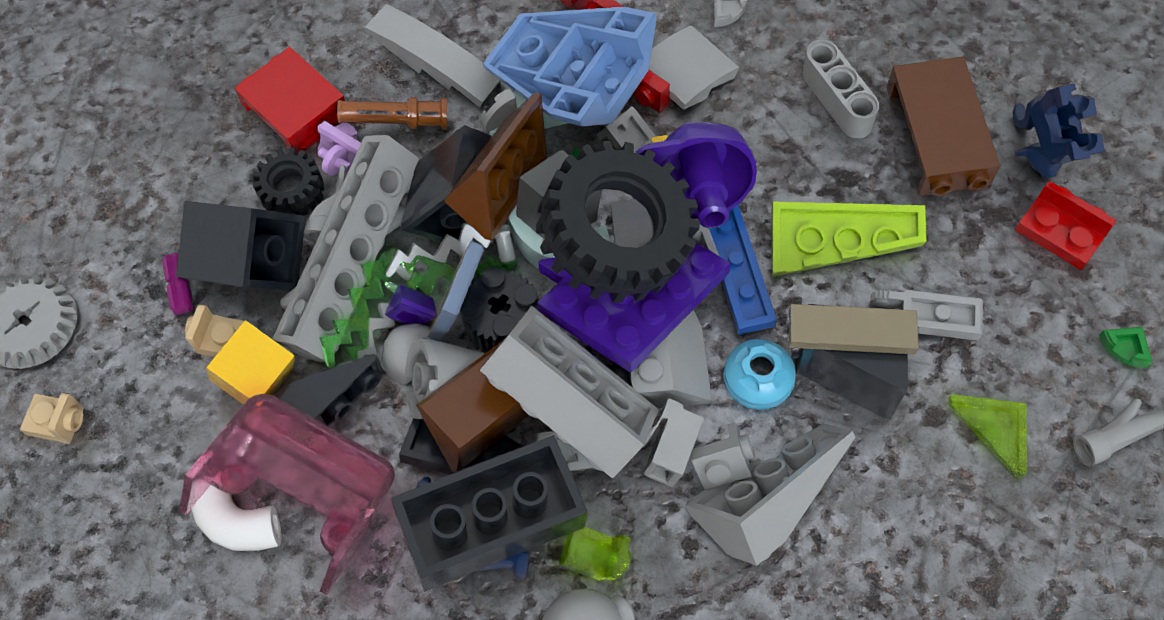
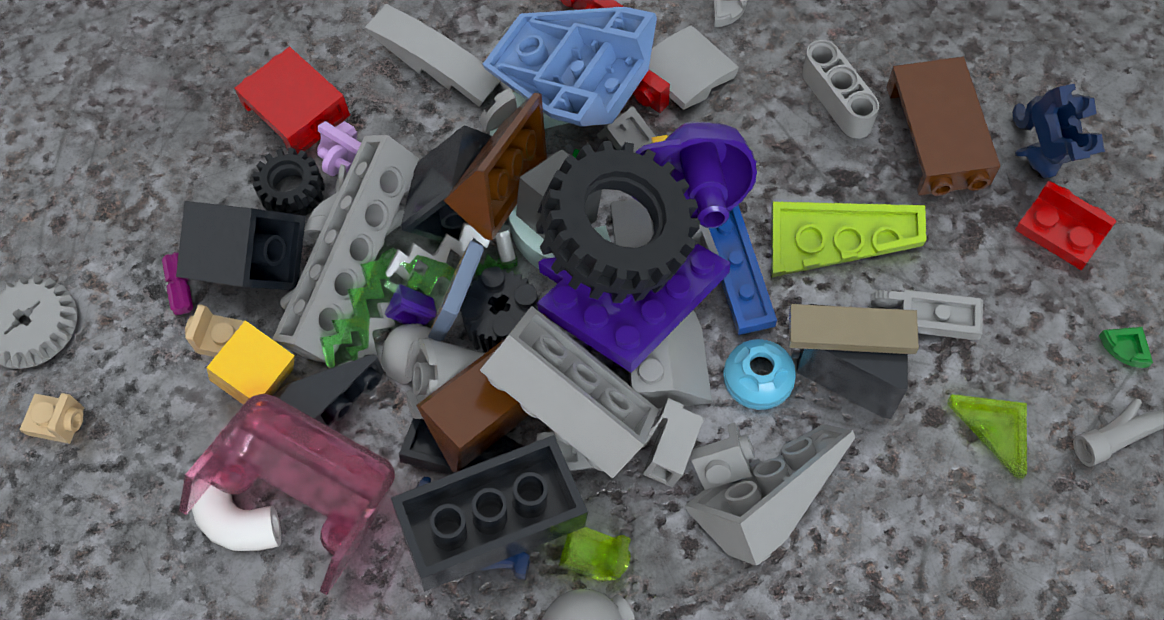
dark orange pin [337,97,447,130] -> none

